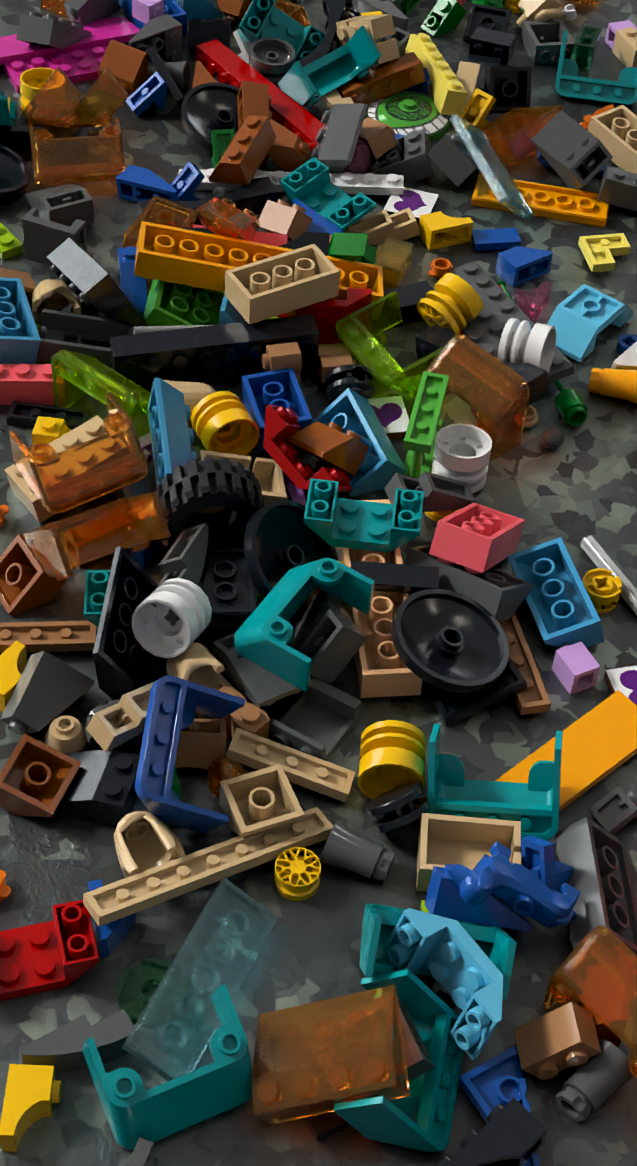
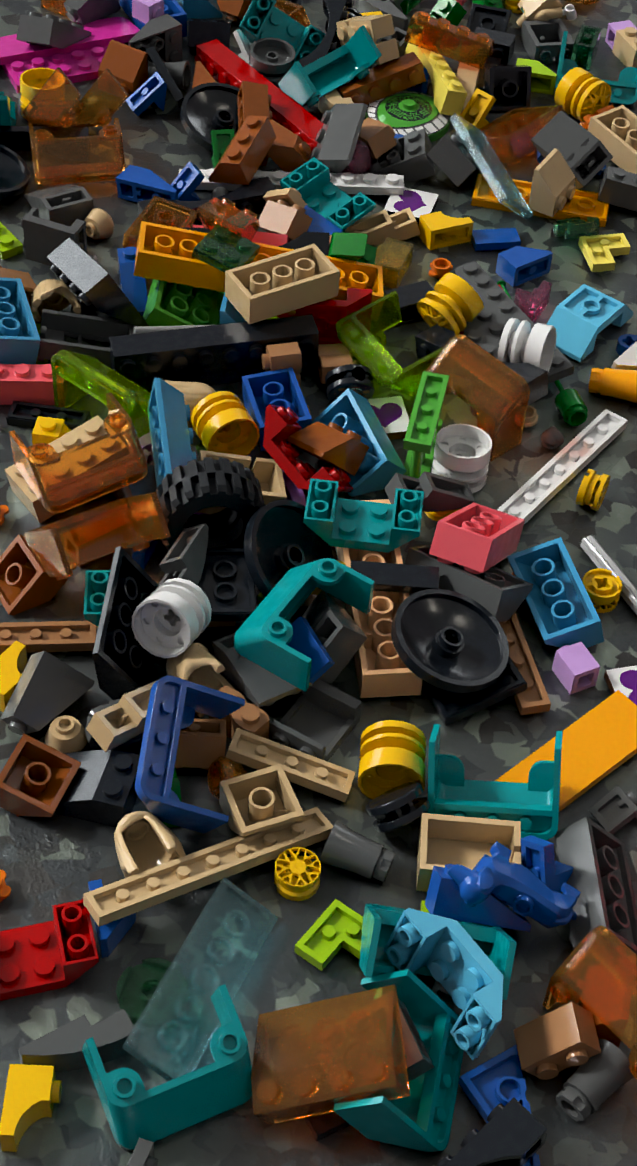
none -> tan cone [84,208,114,240]
none -> clear green plate [192,225,260,272]
none -> tan plate [263,187,307,208]
none -> blue tile [288,616,335,684]
none -> lime plate [294,899,363,971]
none -> clear orange slope [404,11,495,70]
none -> white plate [497,409,628,524]
none -> lime slope [516,58,557,95]
none -> tan slope [528,148,576,217]
none -> clear green plate [553,217,600,239]
none -> yellow wheel [554,67,612,122]
none -> yellow wheel [576,469,610,511]

